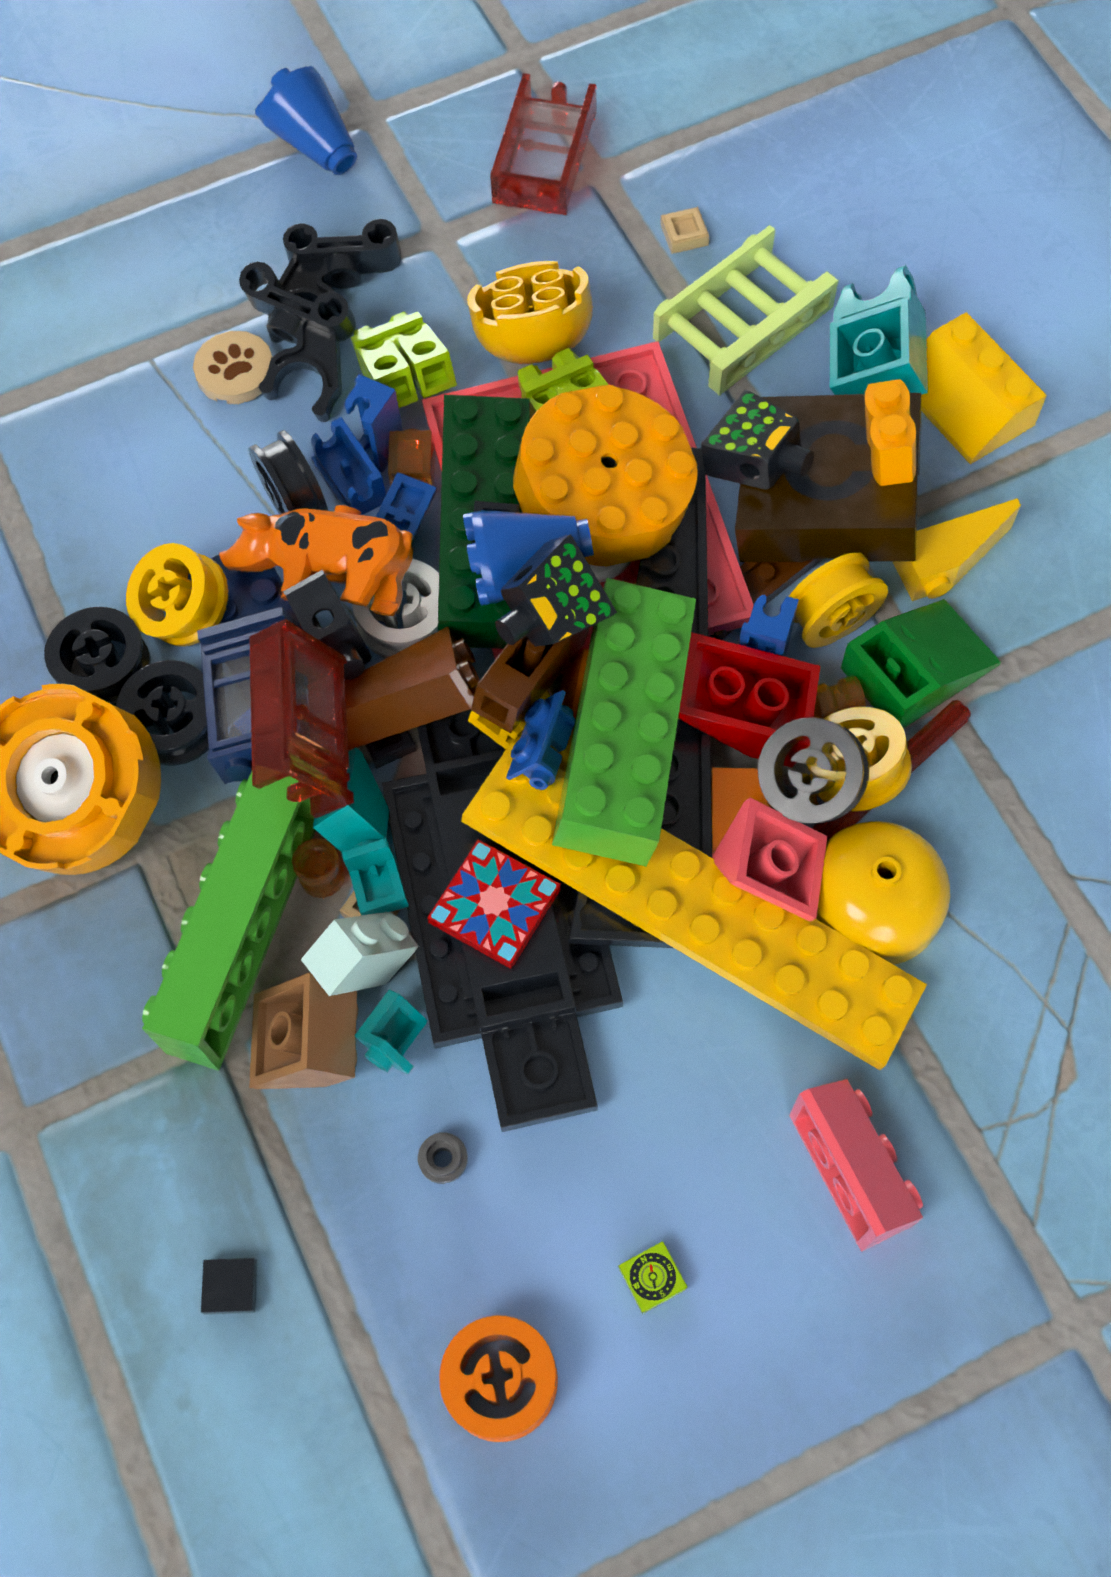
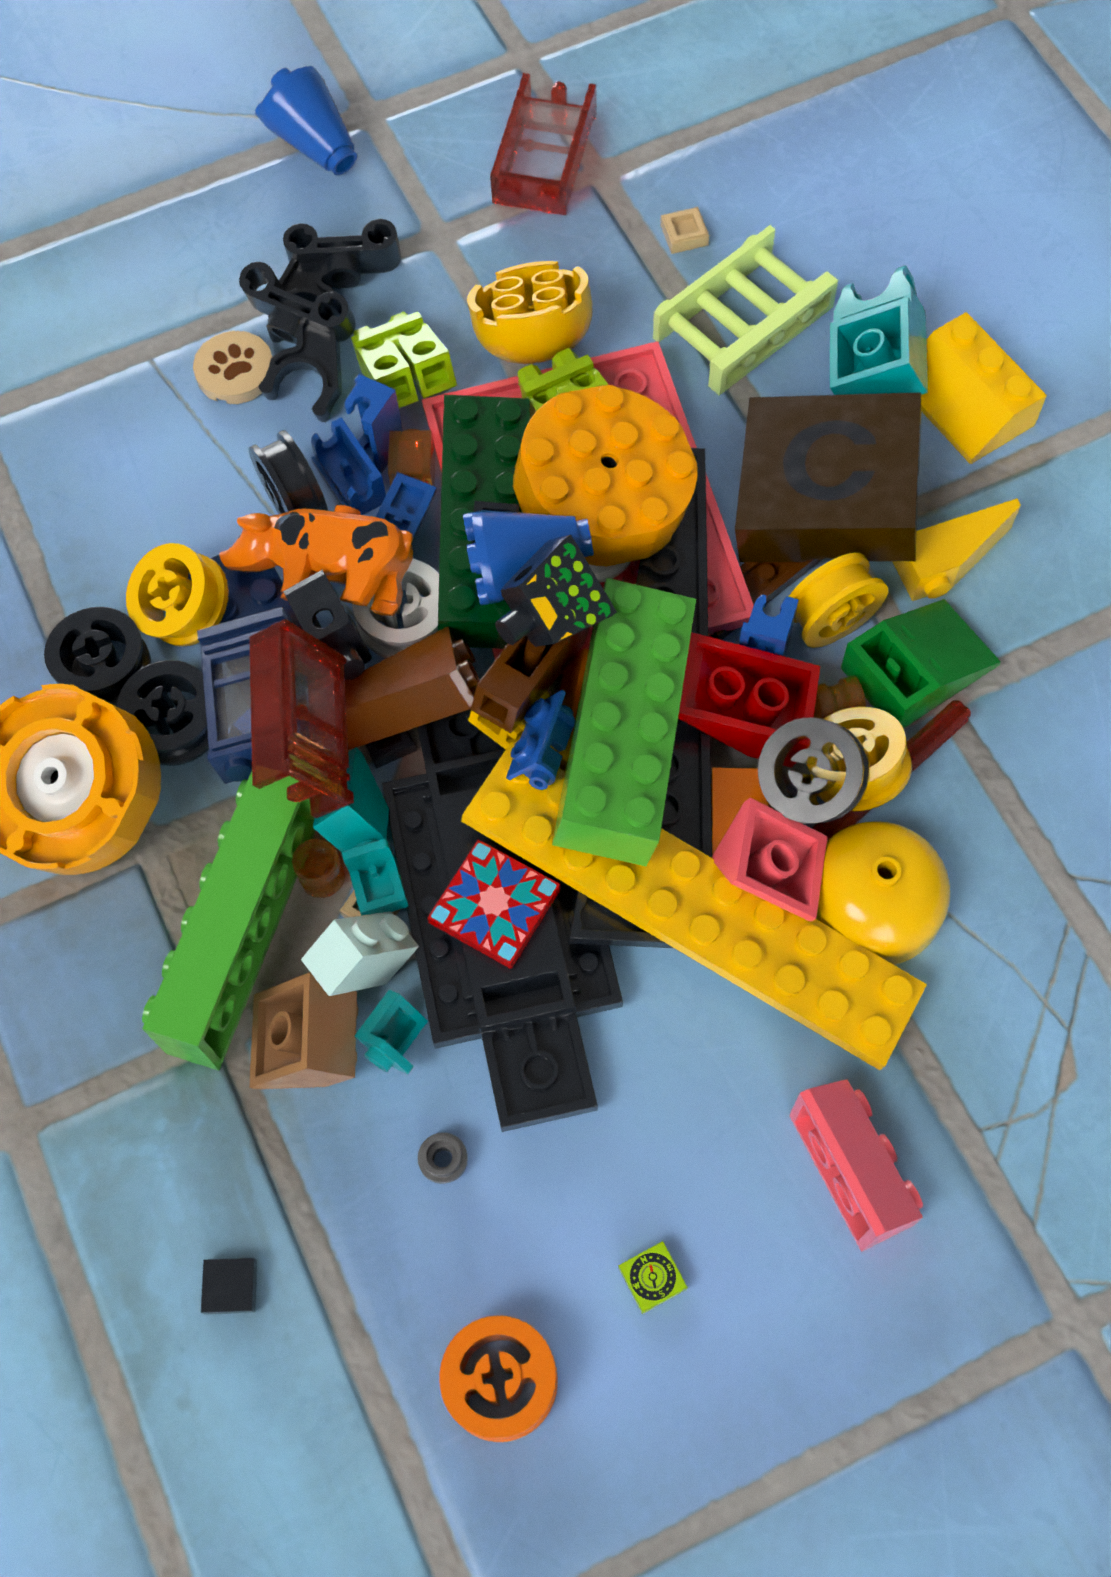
black torso [701,390,814,490] -> none
light orange brick [865,379,916,486] -> none

